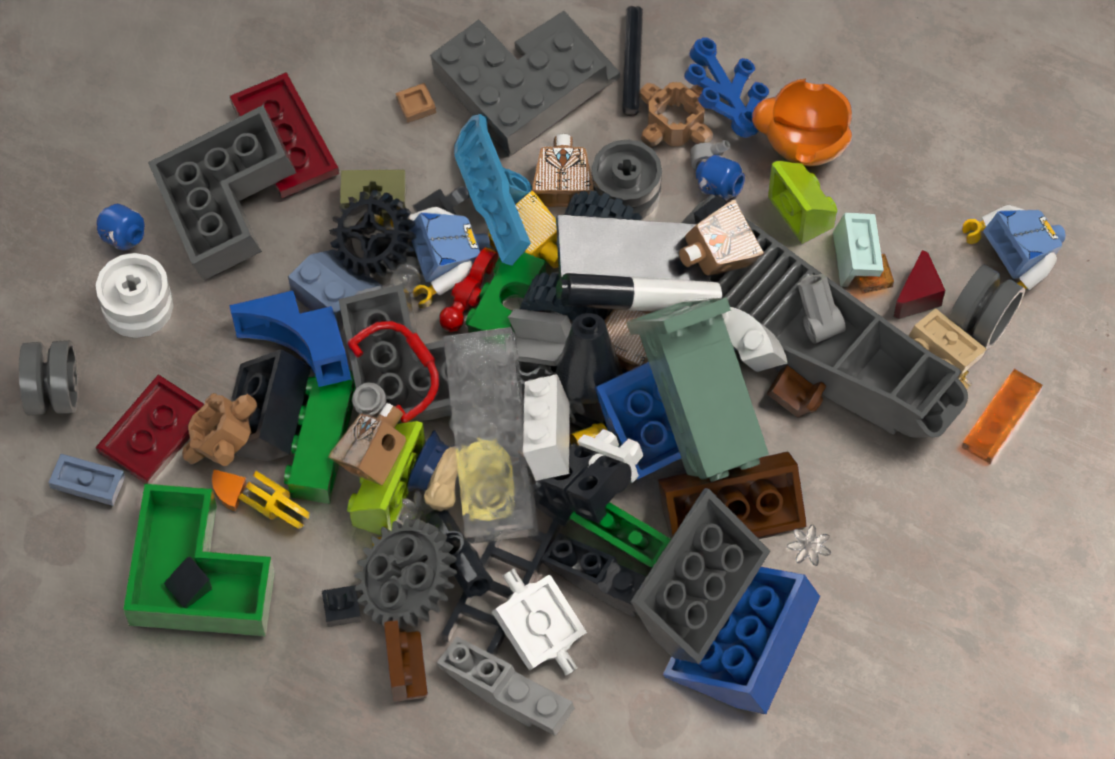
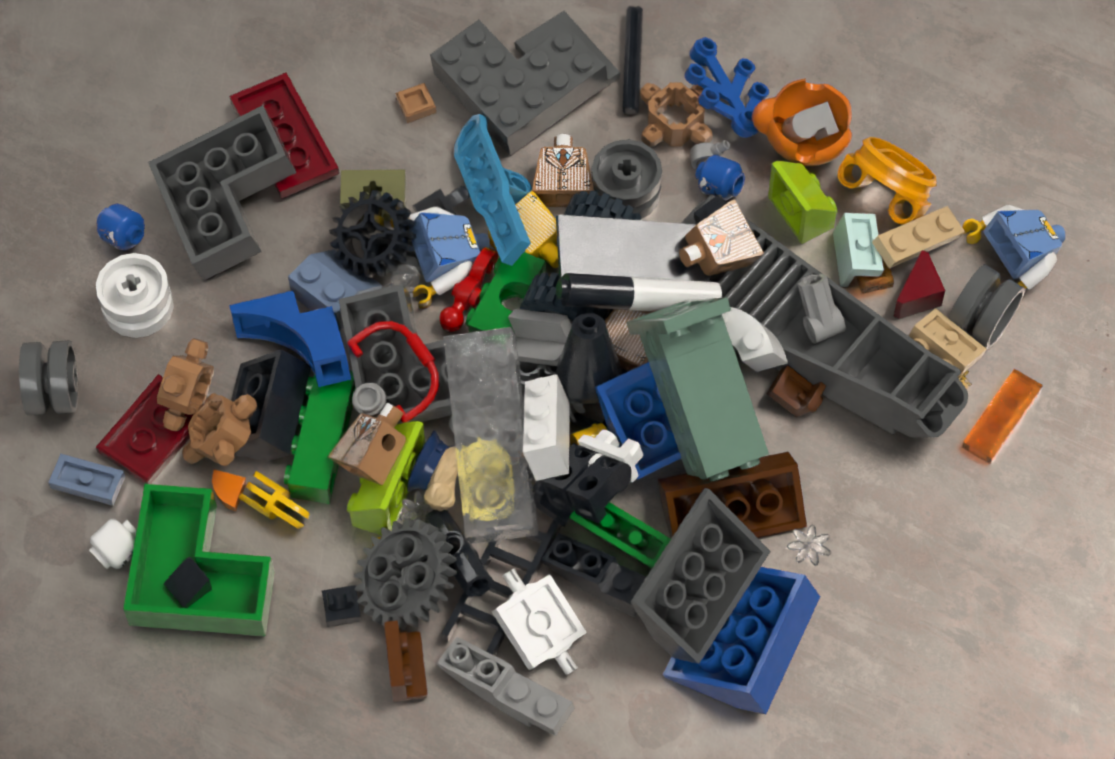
none -> white head [89,519,137,569]
none -> medium nougat piece [157,338,214,431]
none -> light grey leg [782,102,839,143]
none -> light orange piece [838,137,937,224]
none -> tan plate [872,206,965,269]

